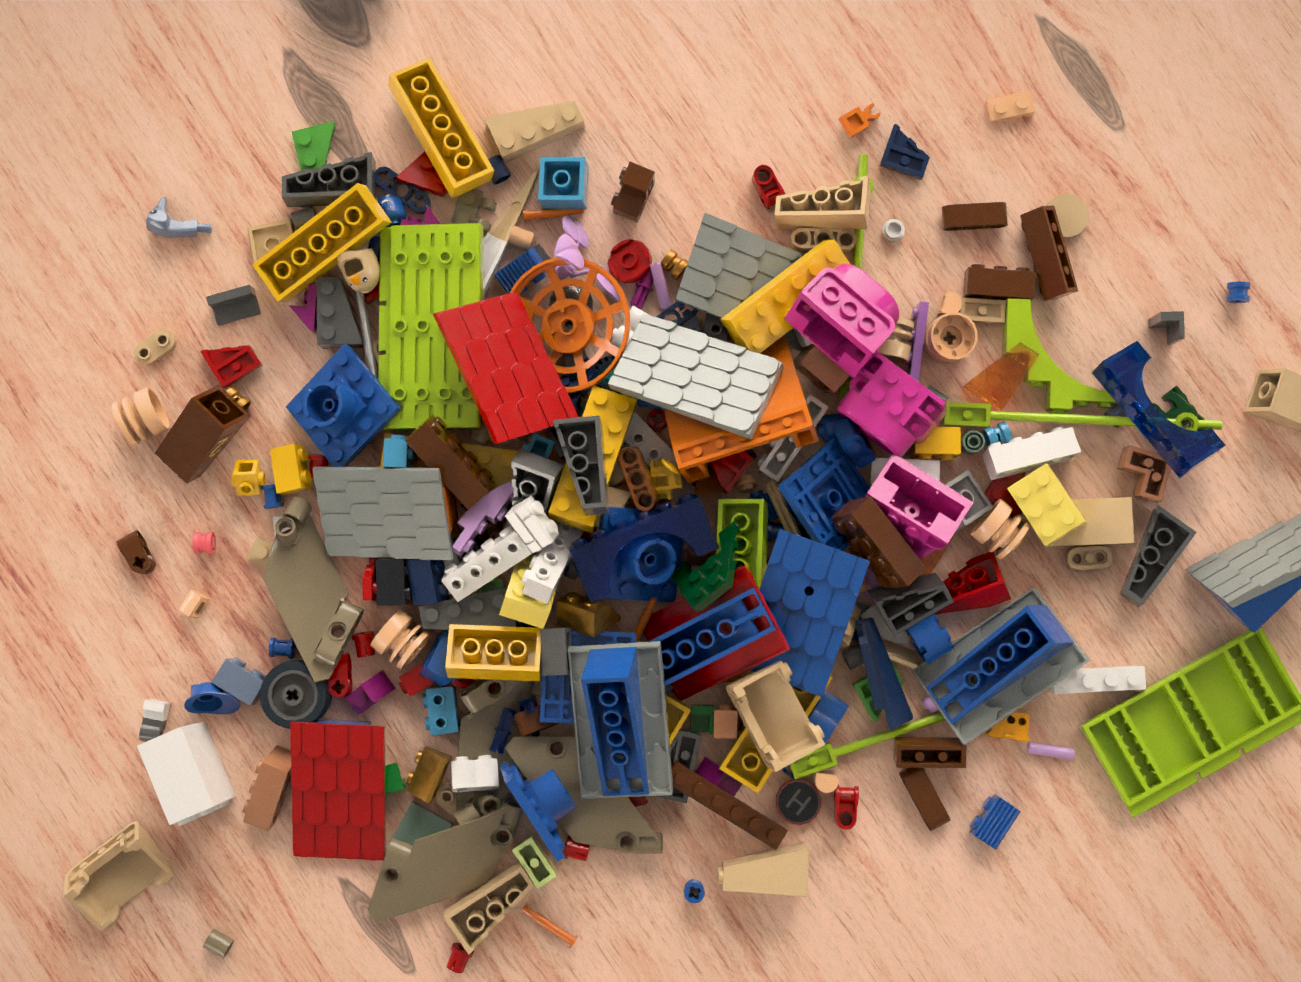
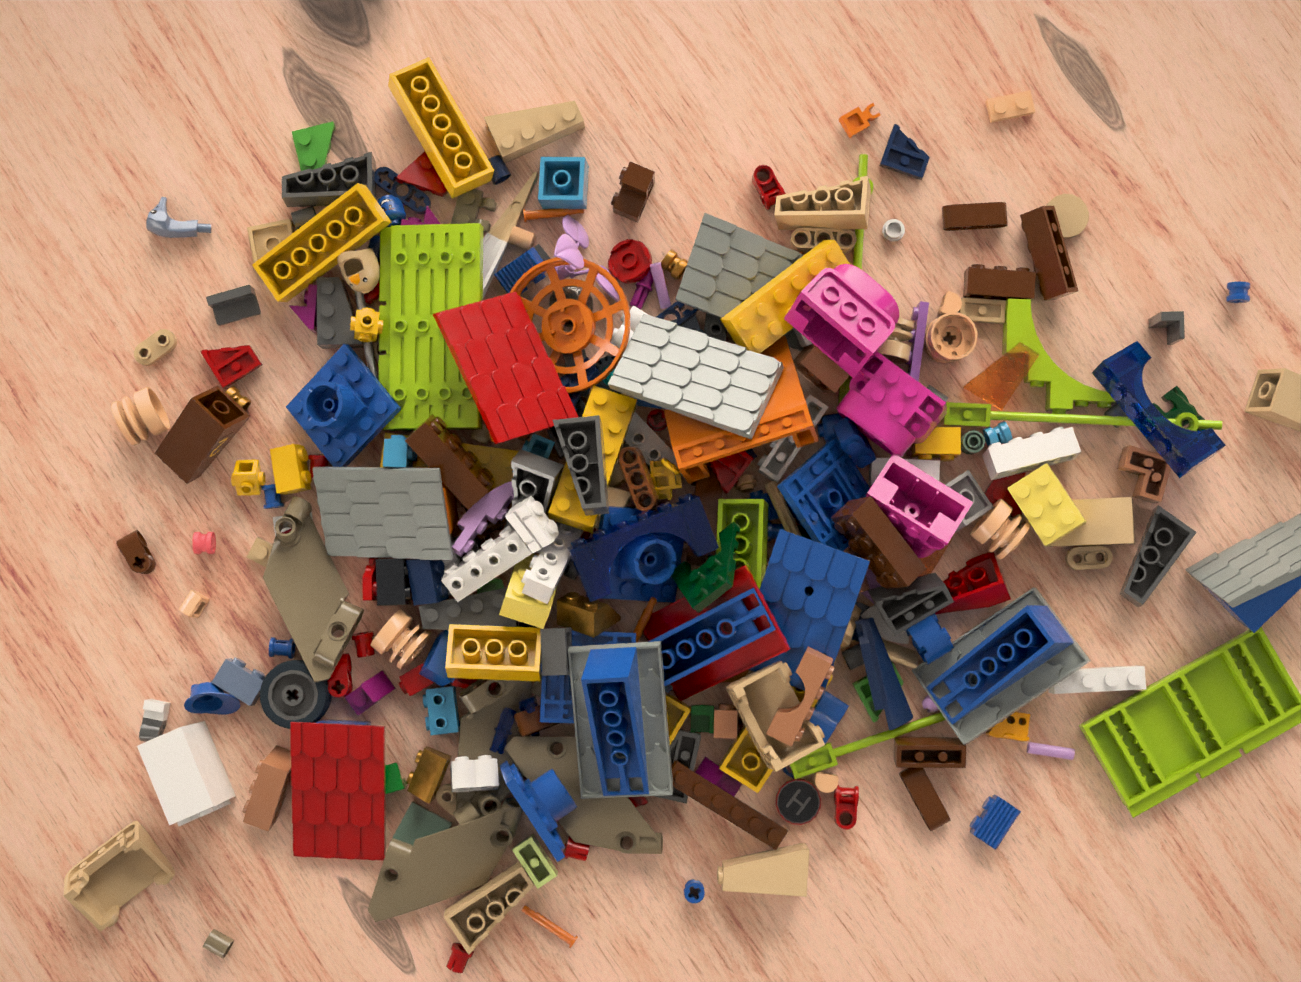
none -> yellow brick [350,308,383,343]
none -> nougat arch [766,646,835,747]

